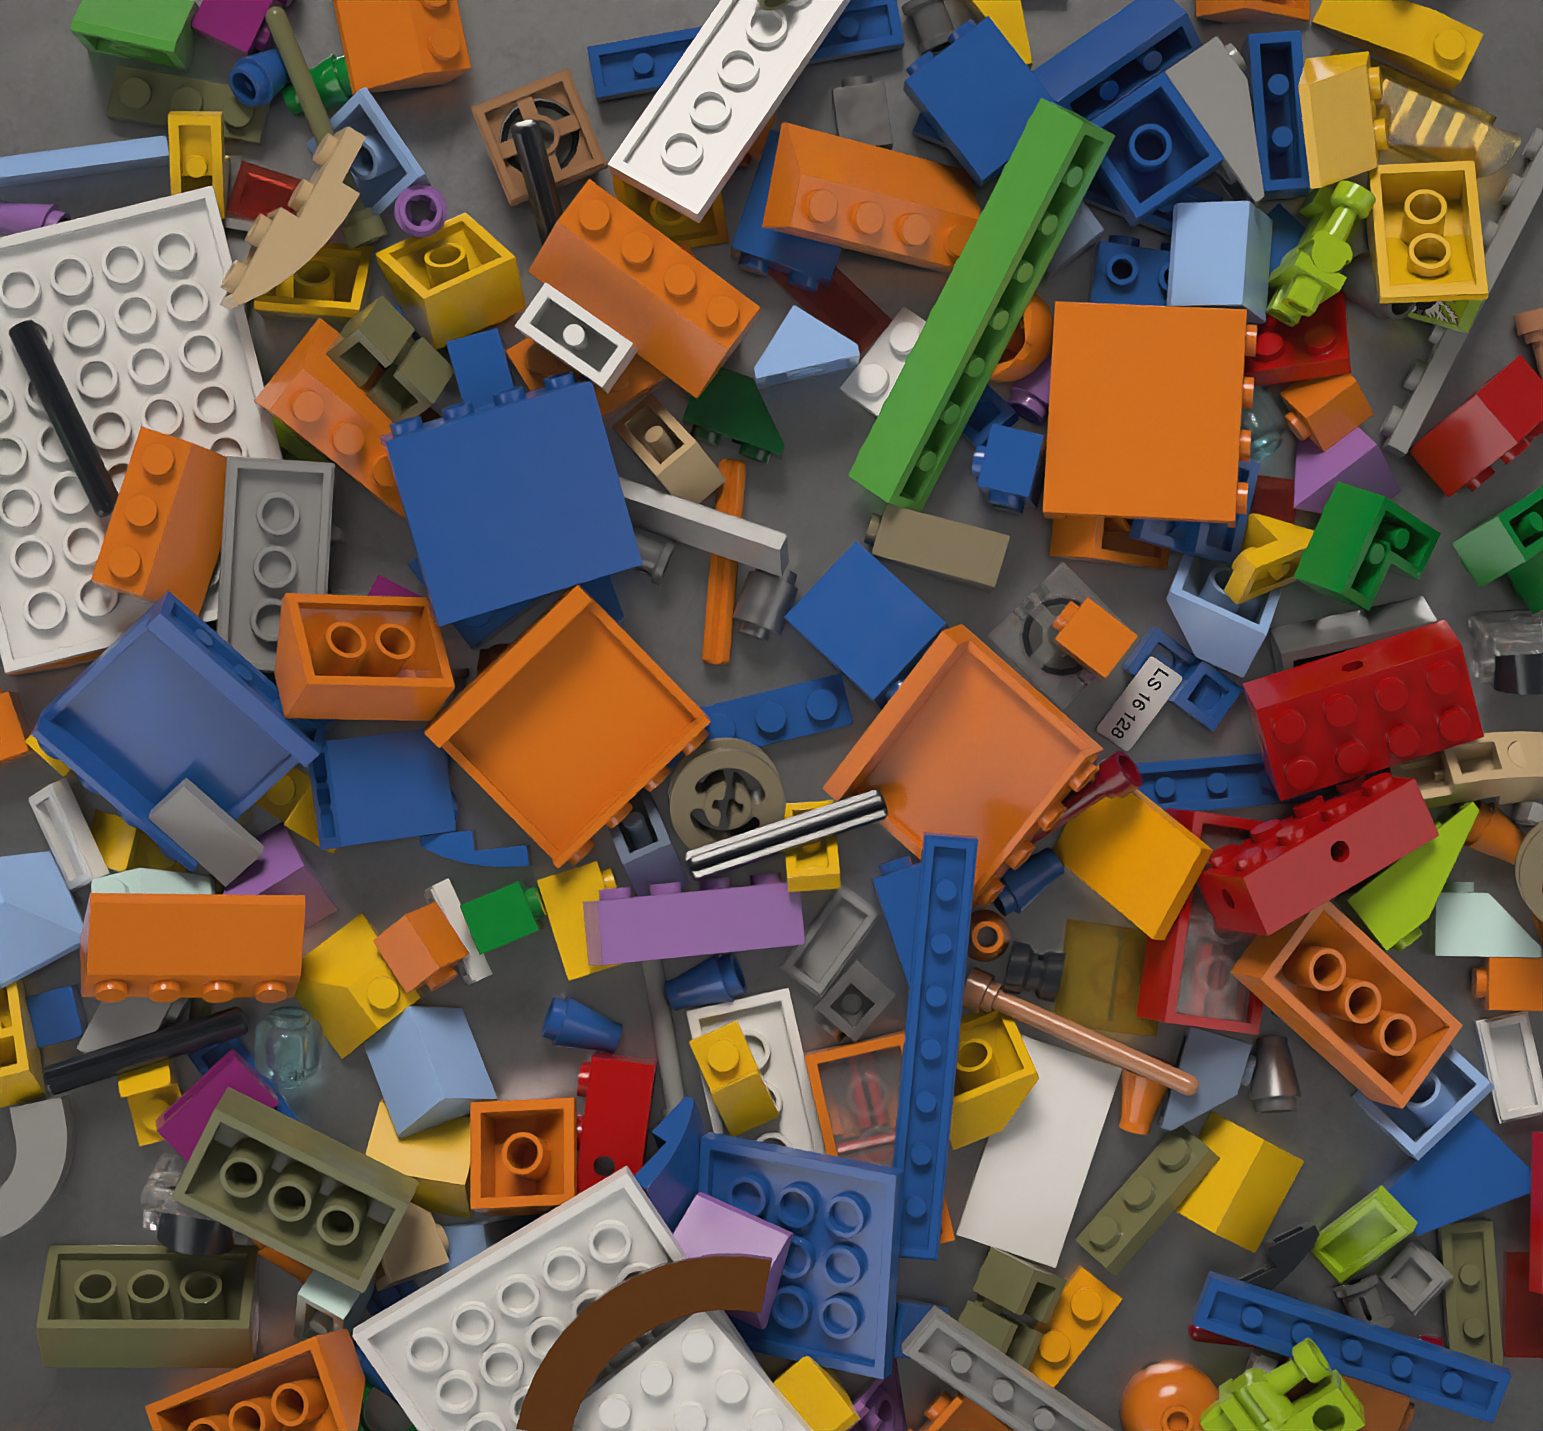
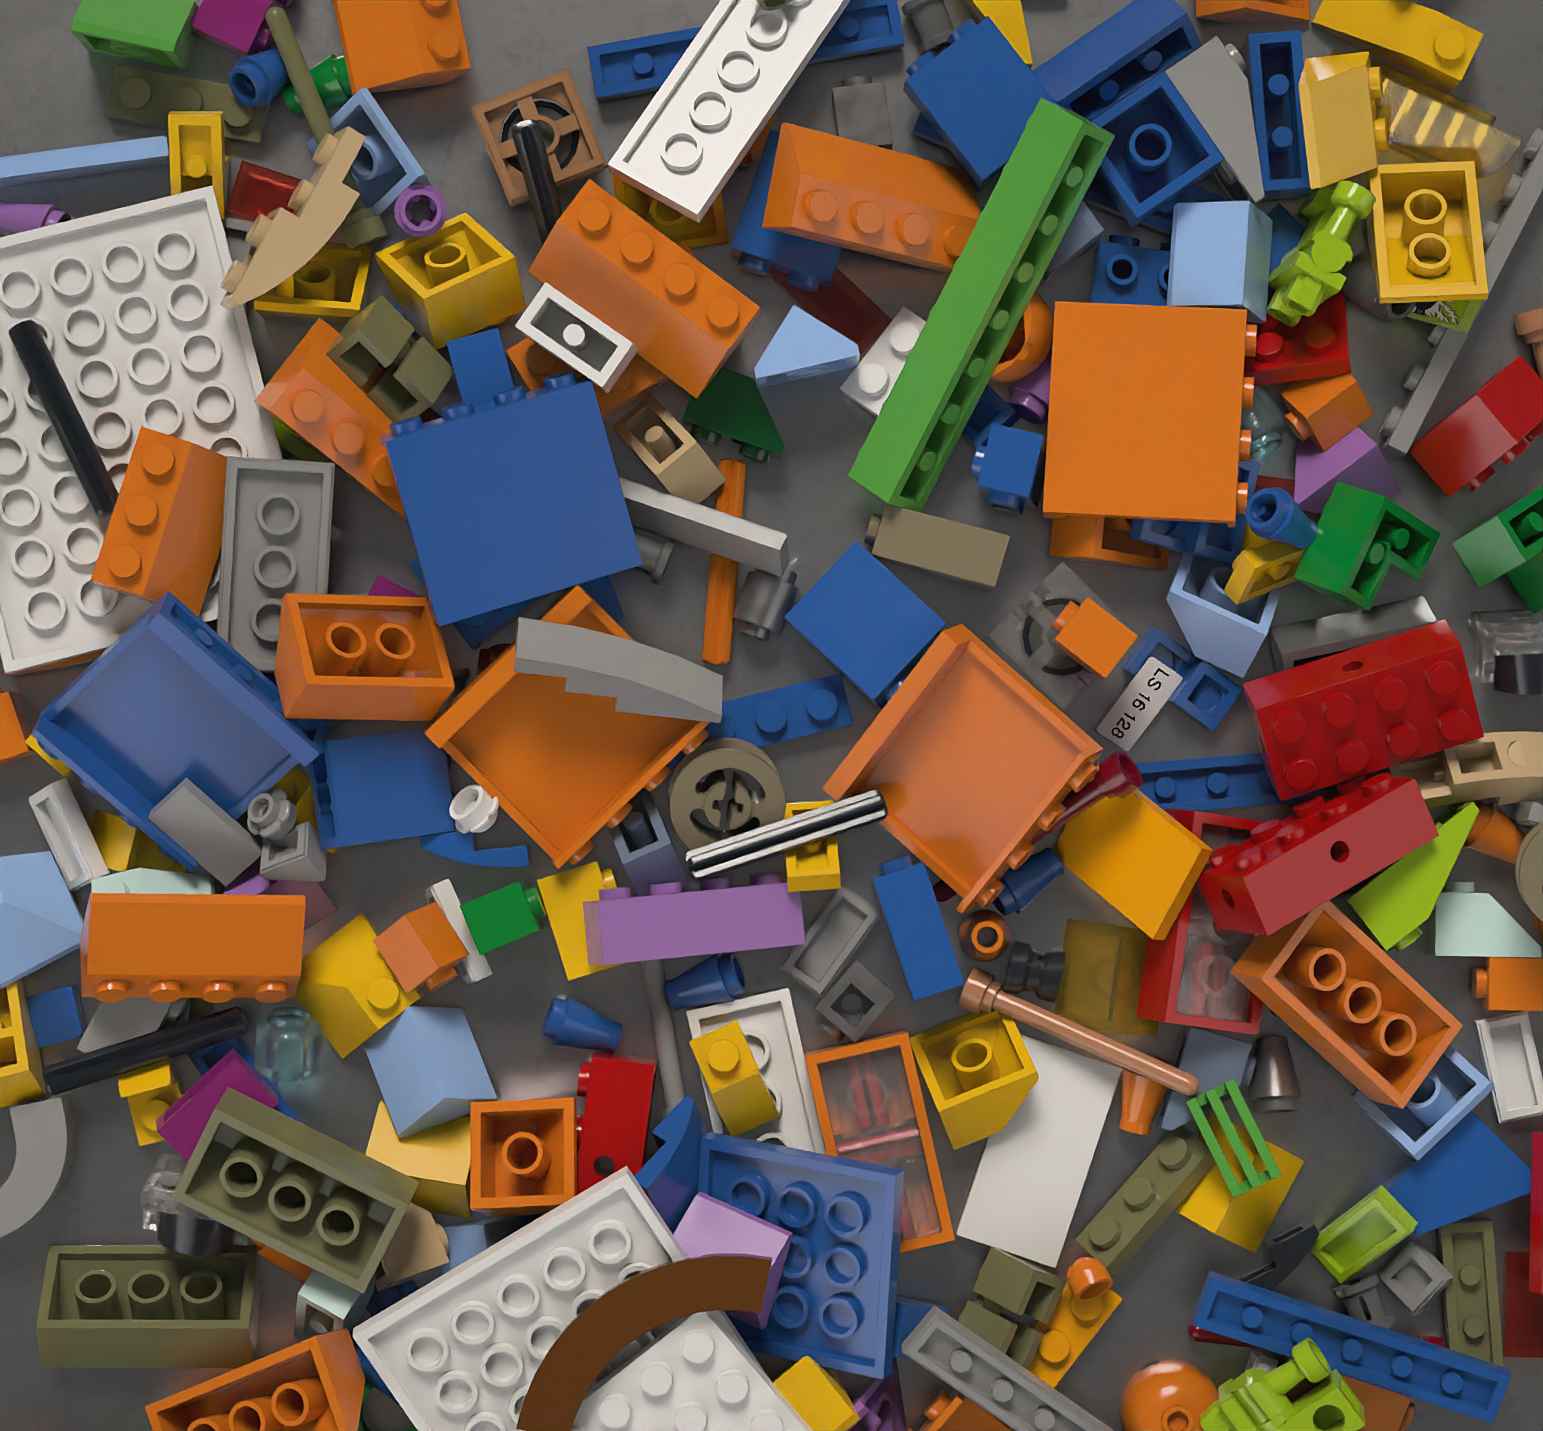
blue tile [892,832,978,1261] -> none
none -> light grey plate [247,788,297,839]
none -> light grey slope [260,821,327,882]
none -> white plate [449,784,499,834]
none -> light grey slope [514,617,723,723]
none -> orange hinge [1066,1257,1113,1303]
none -> bright green tile [1186,1079,1281,1198]
none -> blue cone [1245,488,1317,549]

